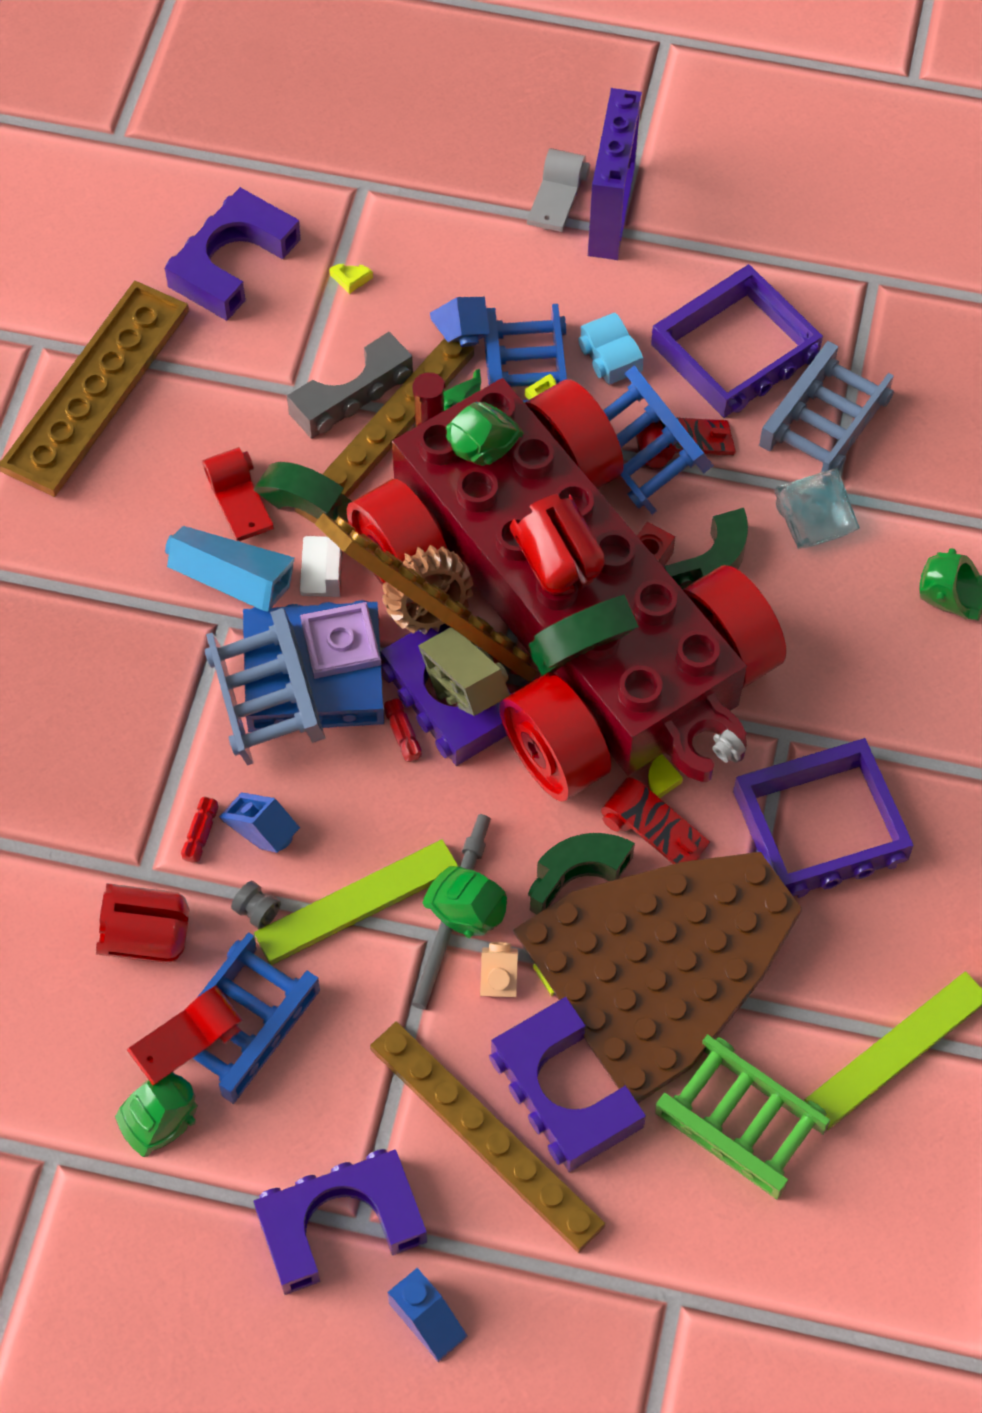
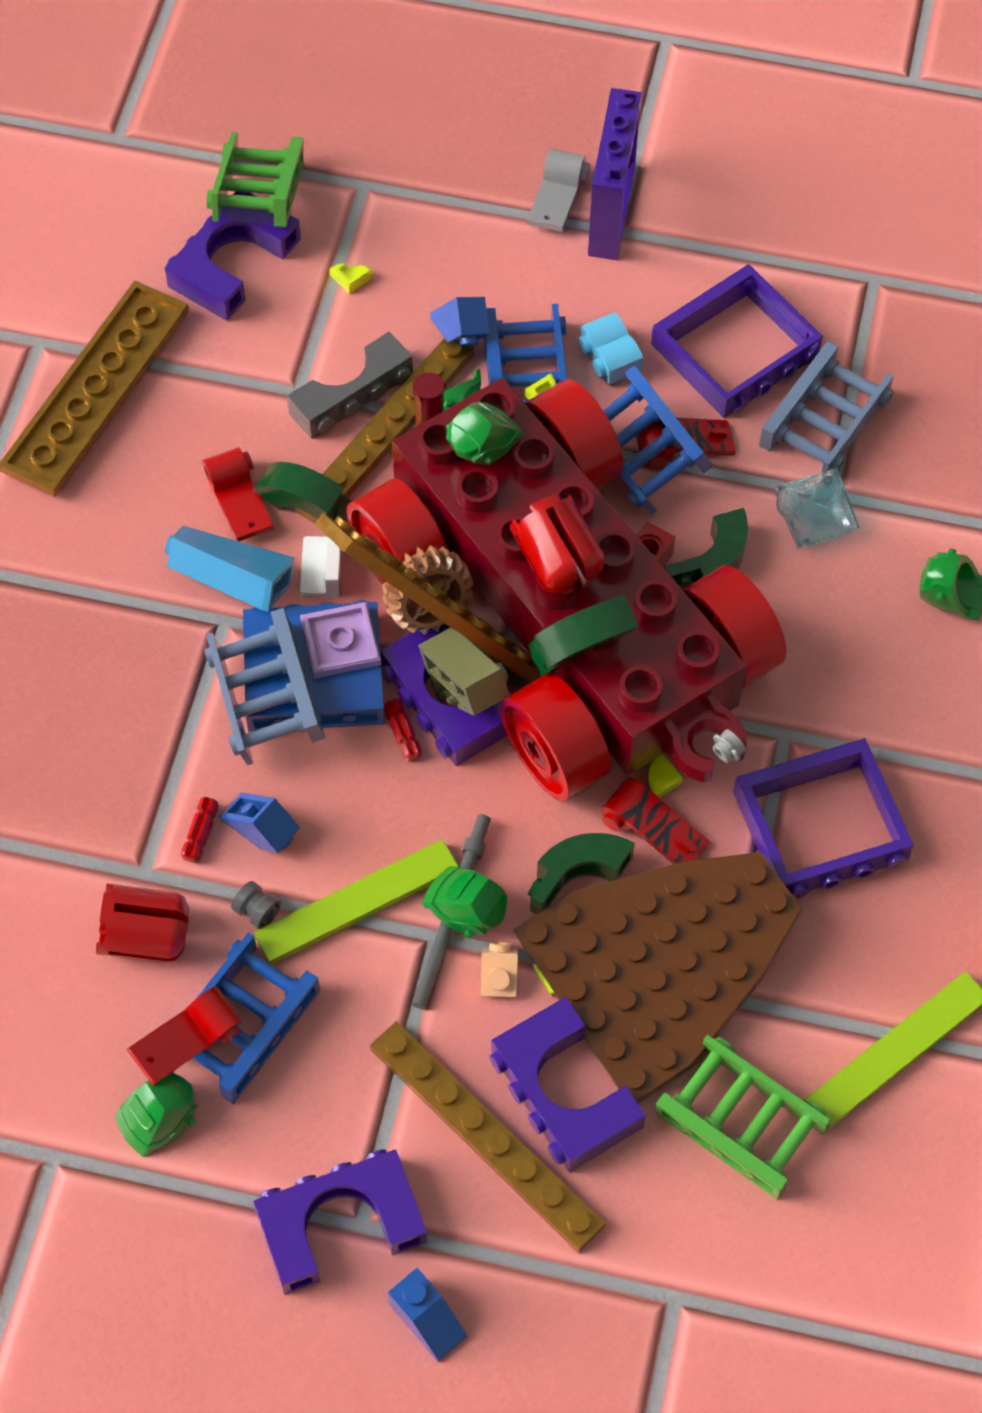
none -> bright green fence [207,132,304,227]

